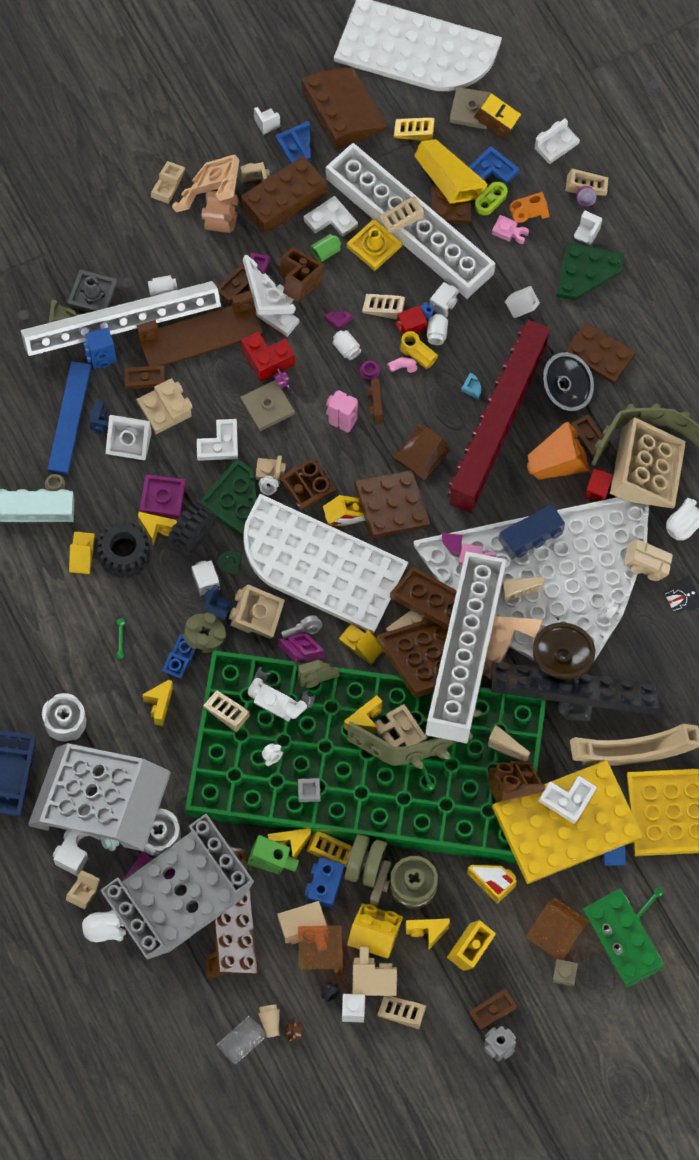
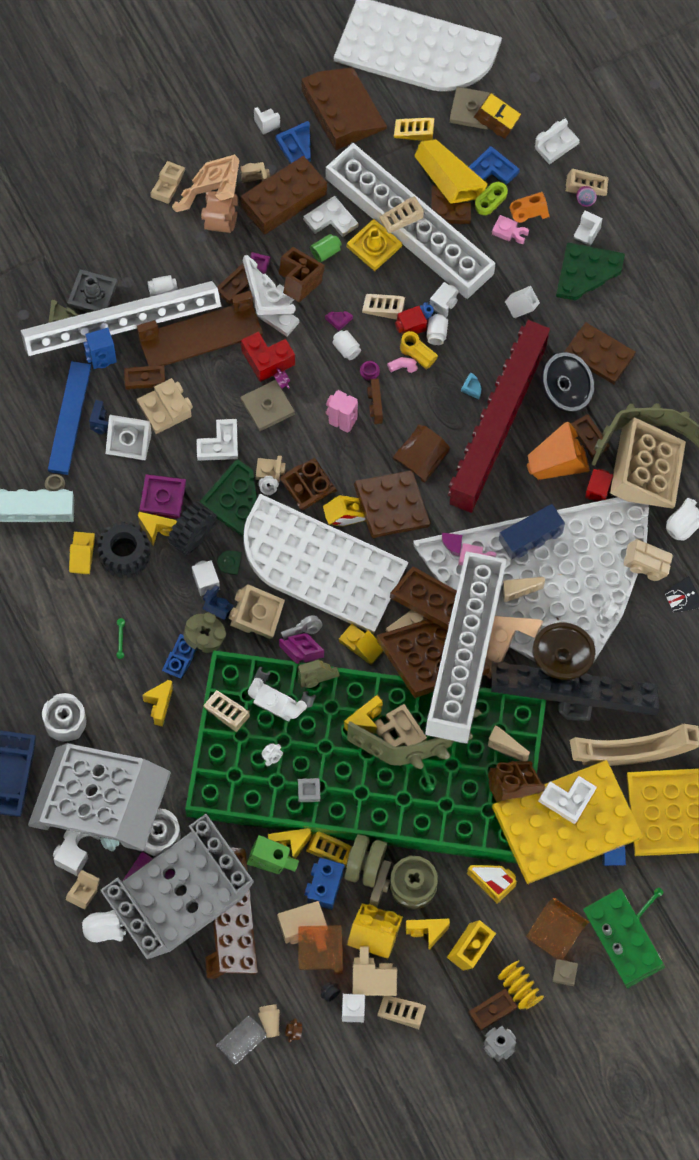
none -> yellow piece [498,961,544,1009]

